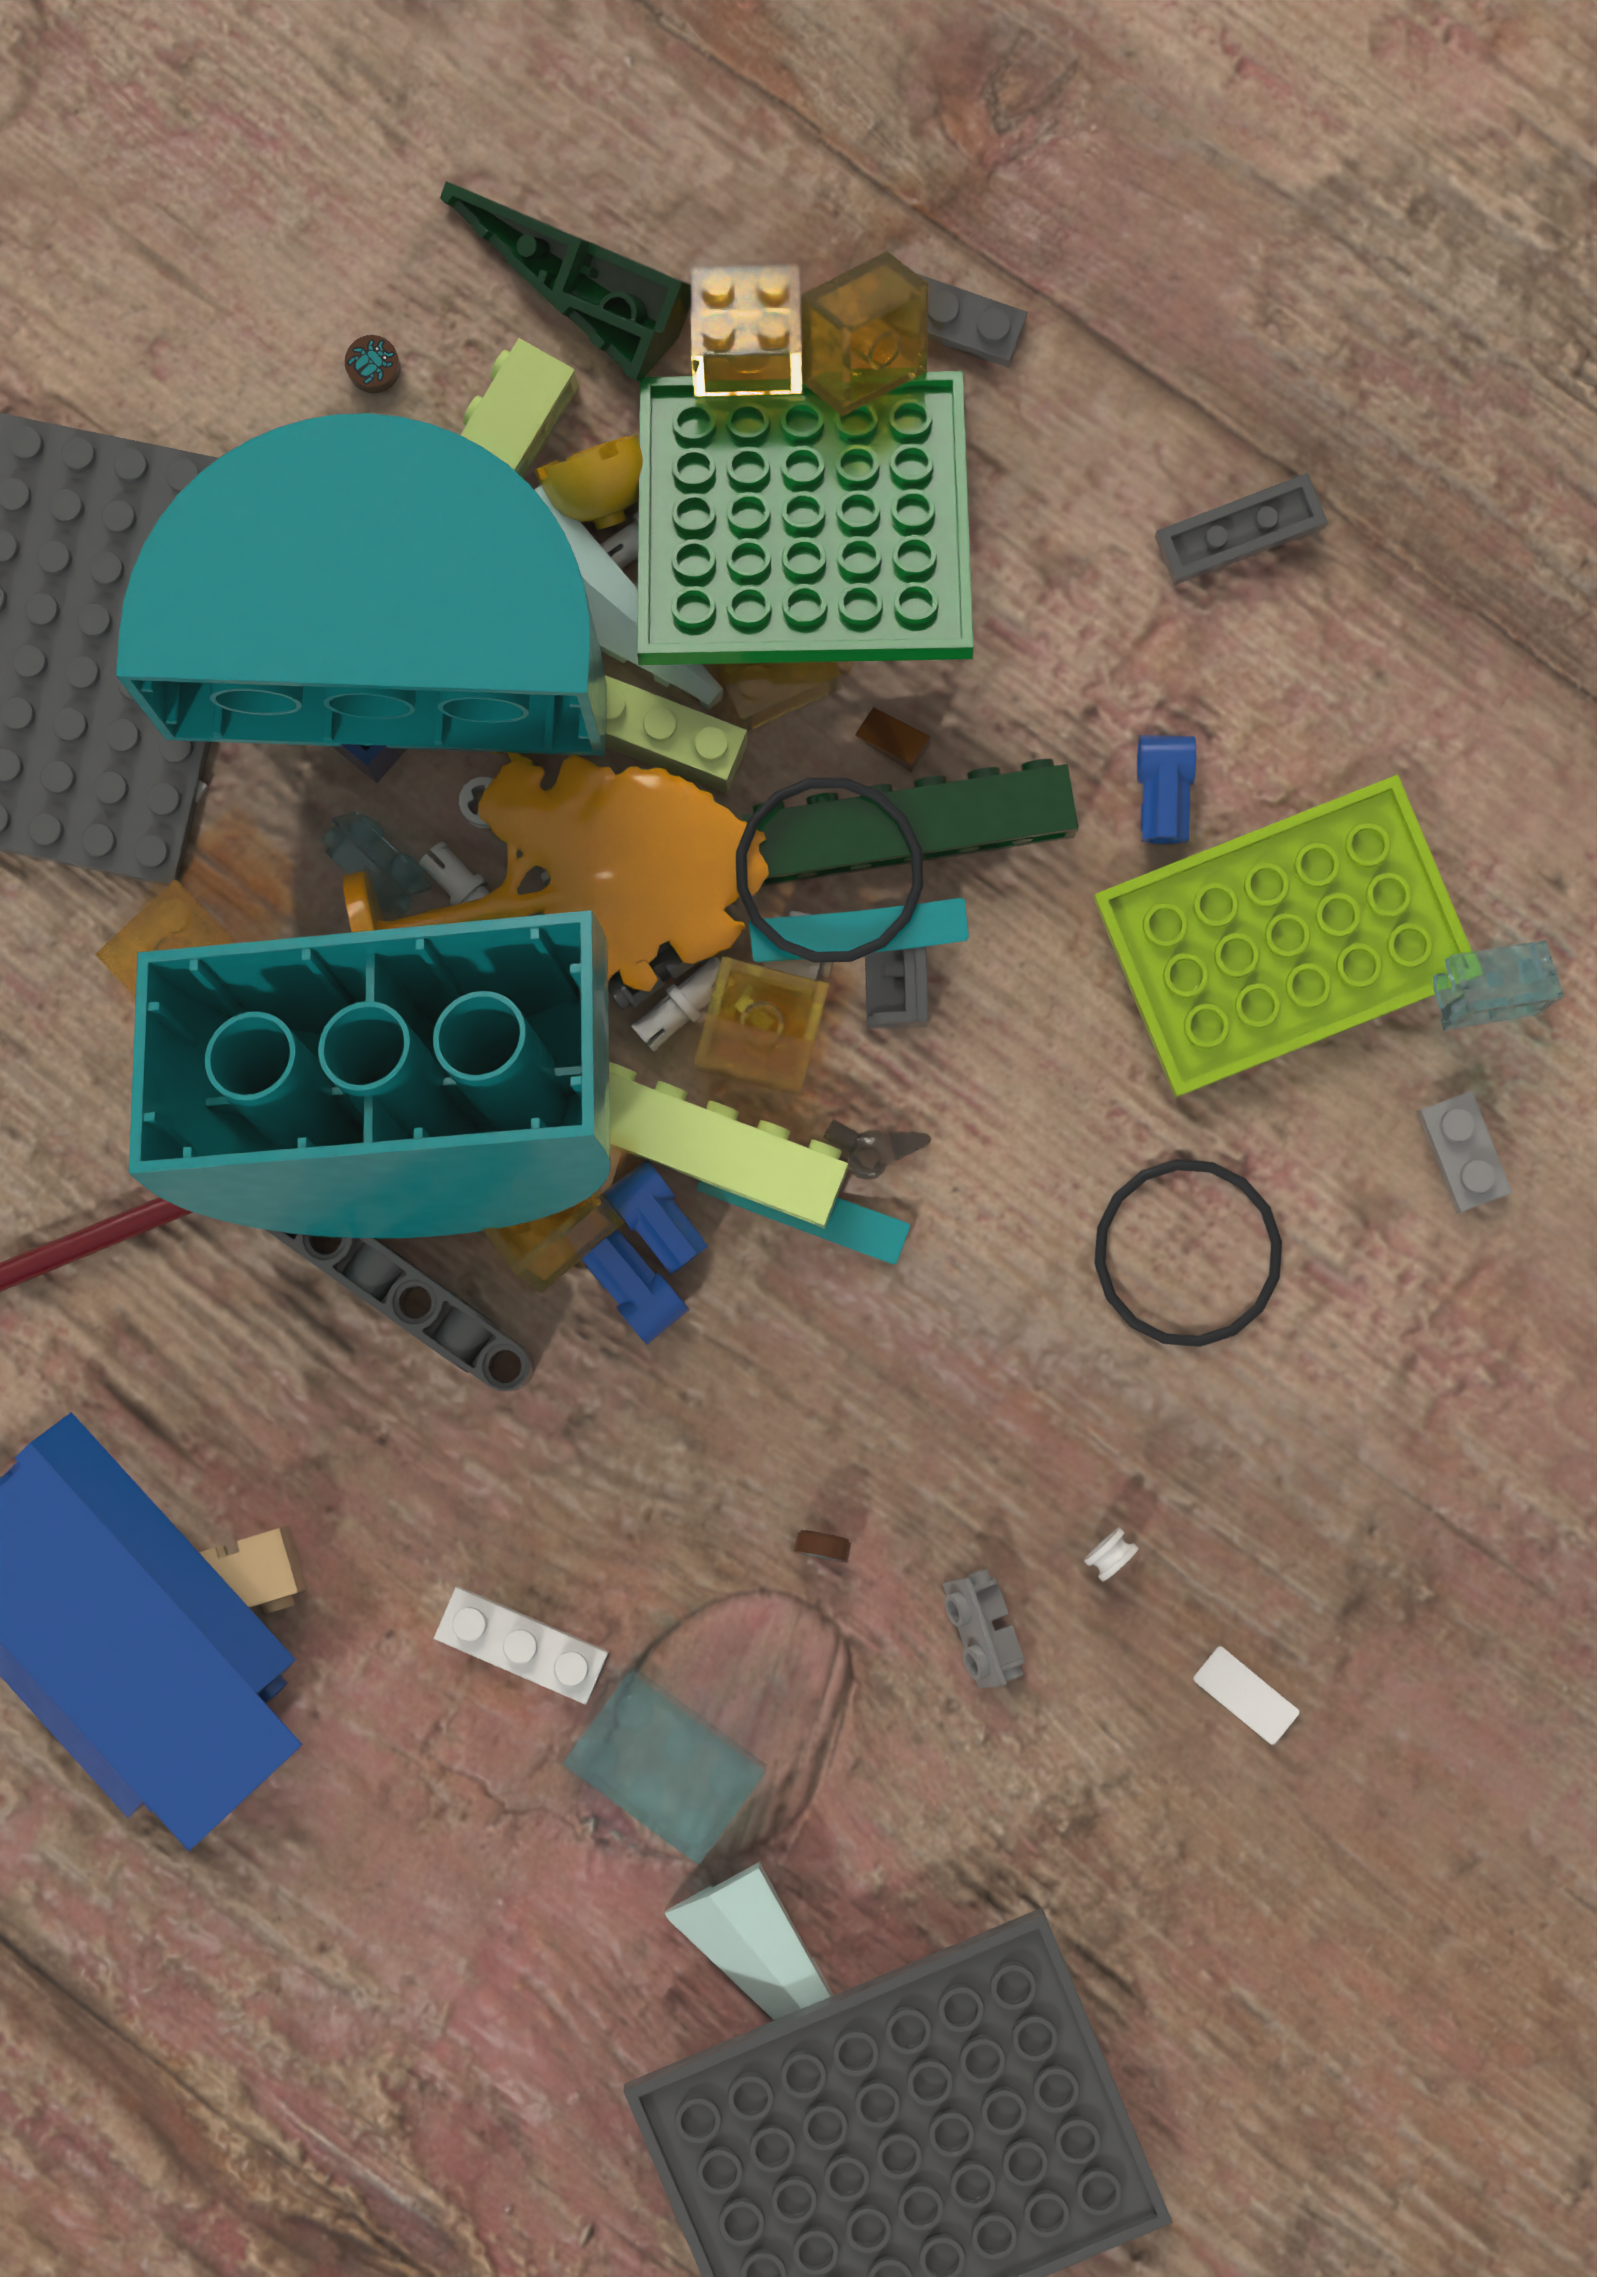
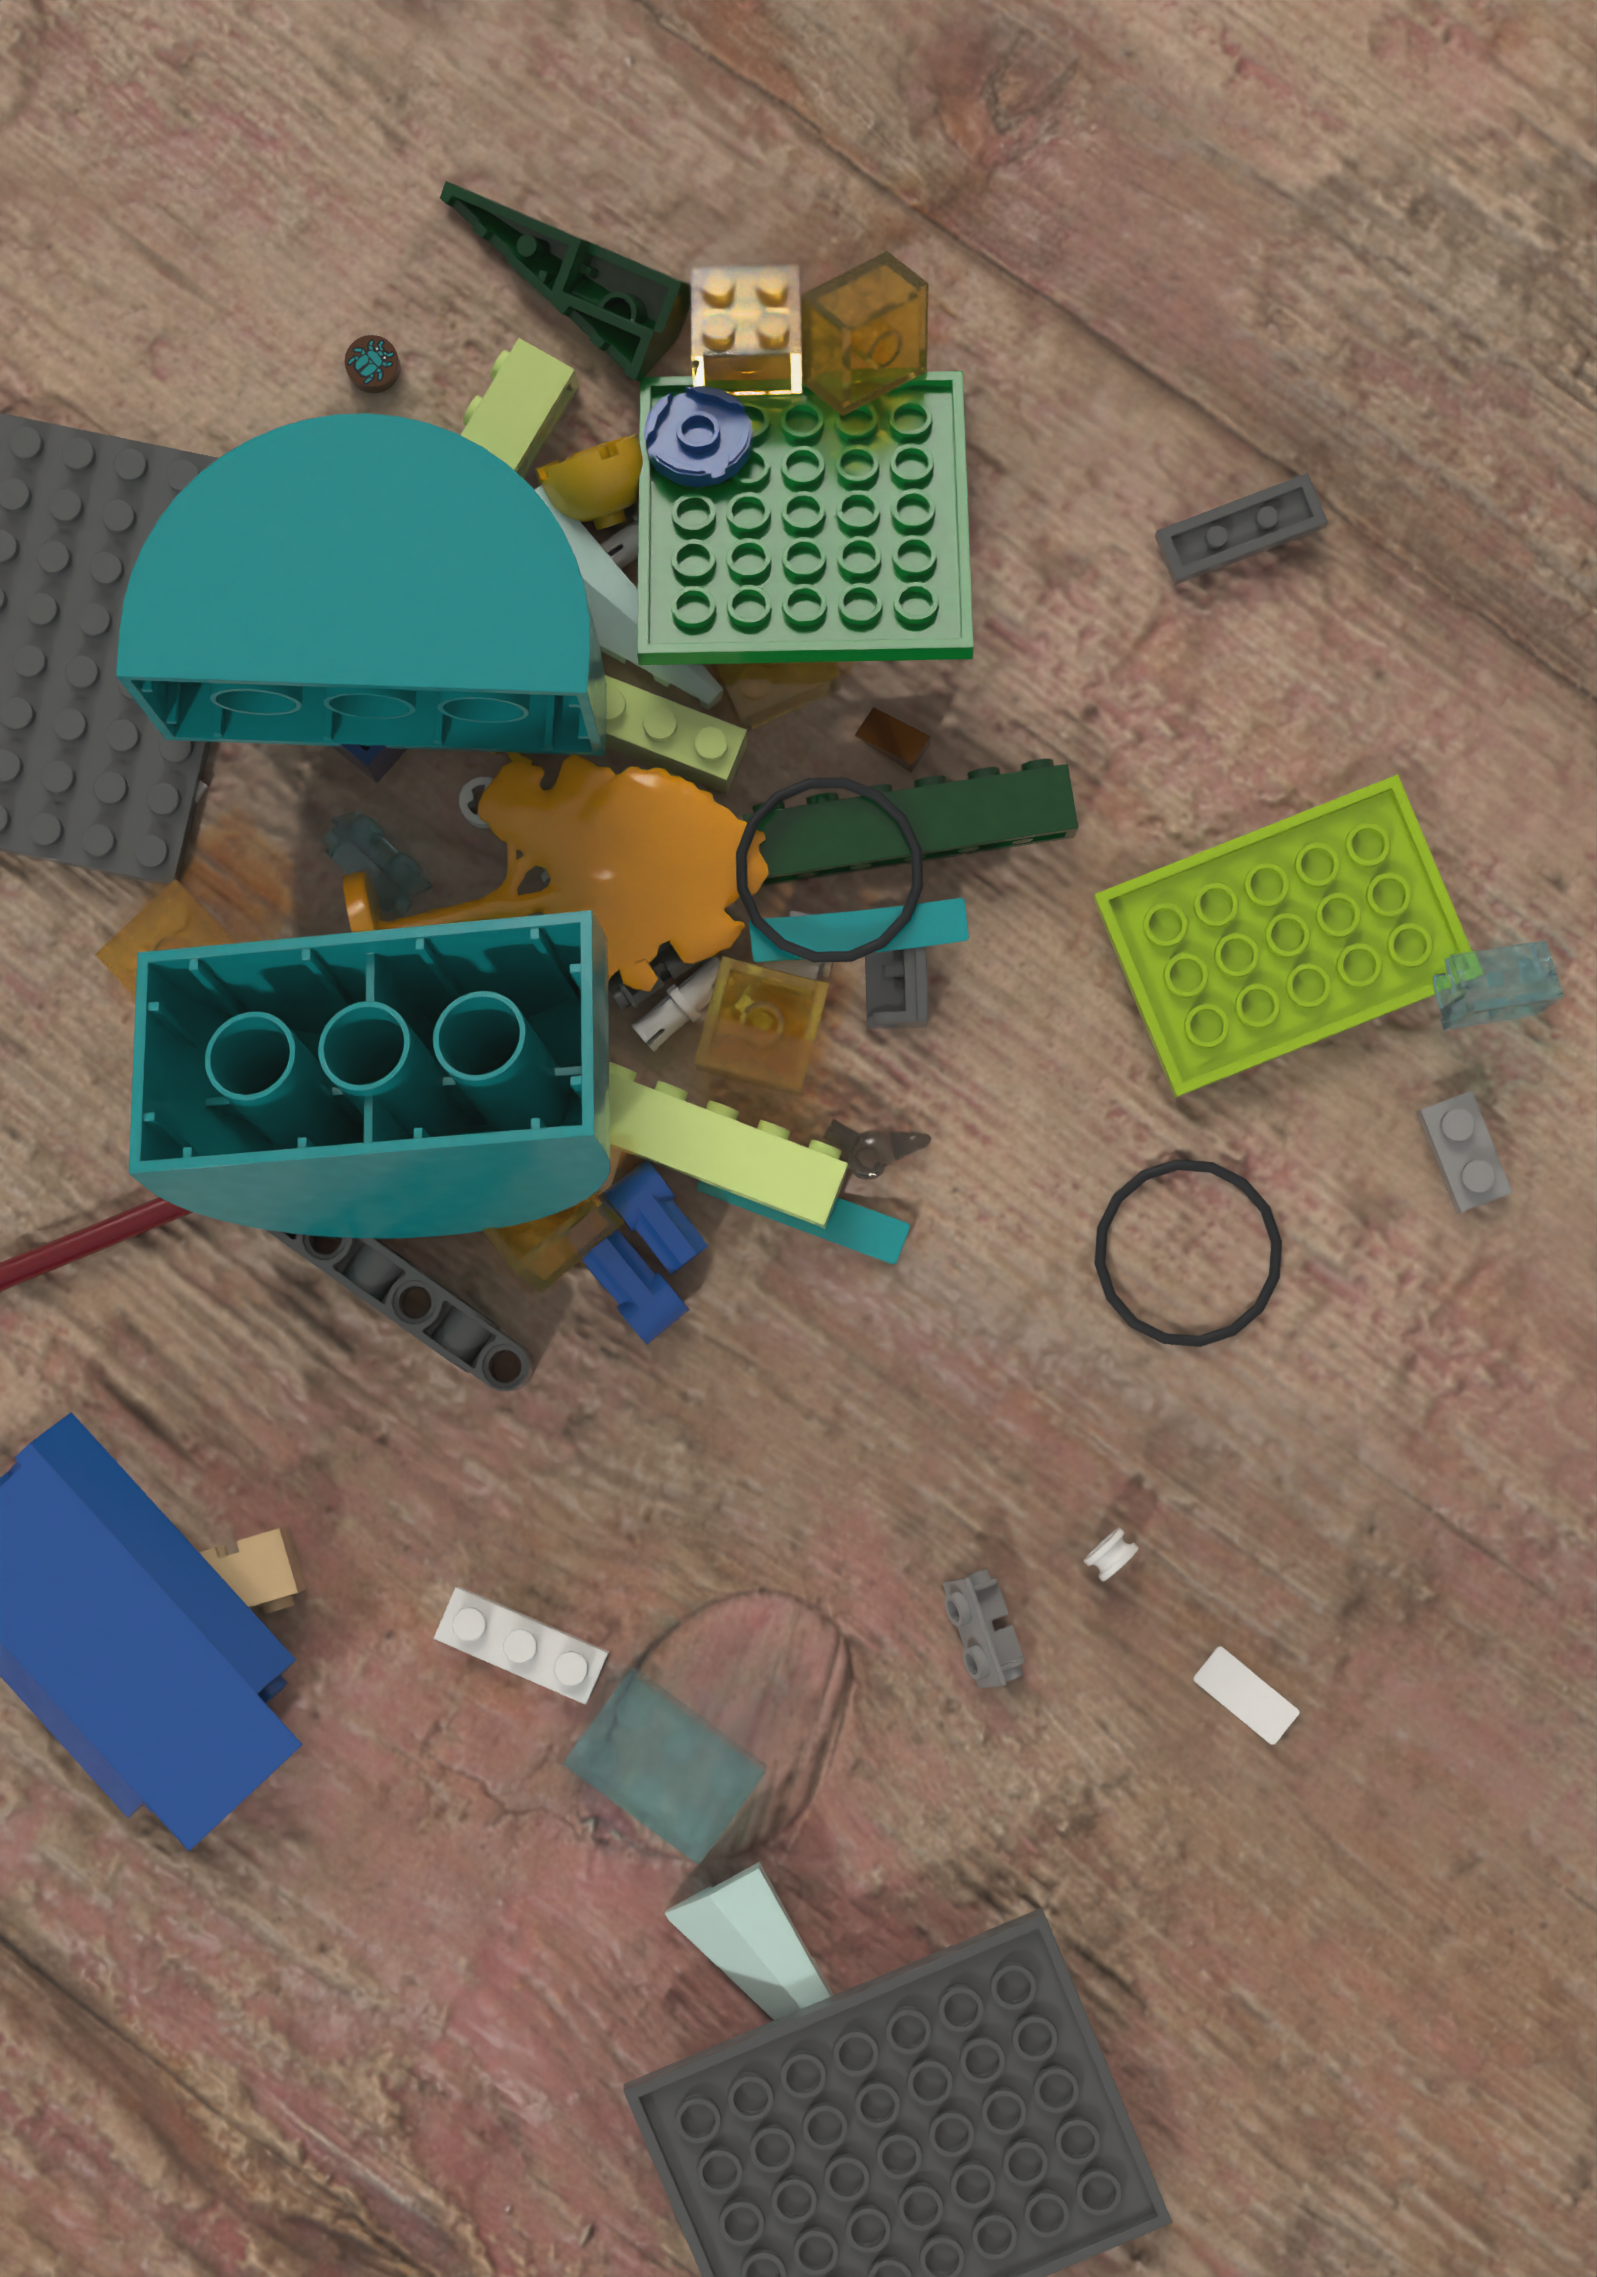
white pin [419,841,490,906] -> none
reddish brown tile [793,1530,851,1563] -> none
dark grey plate [858,259,1028,368] -> none
blue piece [1137,735,1196,845] -> none
none -> tile [644,386,753,487]

